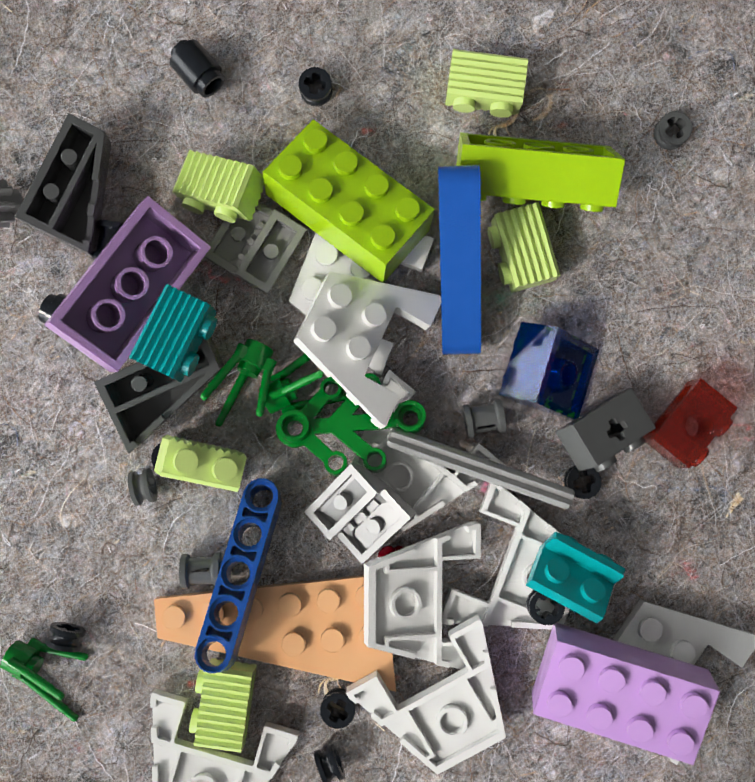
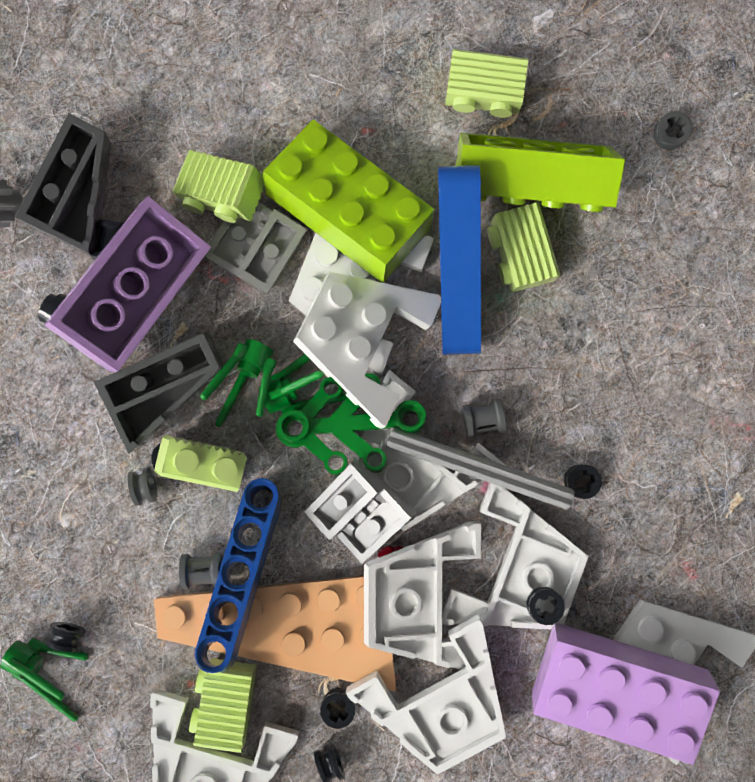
teal brick [129,284,218,382] -> none
black brick [169,39,225,98] -> none
black bush [298,67,333,107] -> none
clear blue slope [499,322,599,420] -> none
teal bracket [526,532,626,623] -> none
dark grey brick [555,388,656,472] -> none
clear red brick [643,378,738,469] -> none

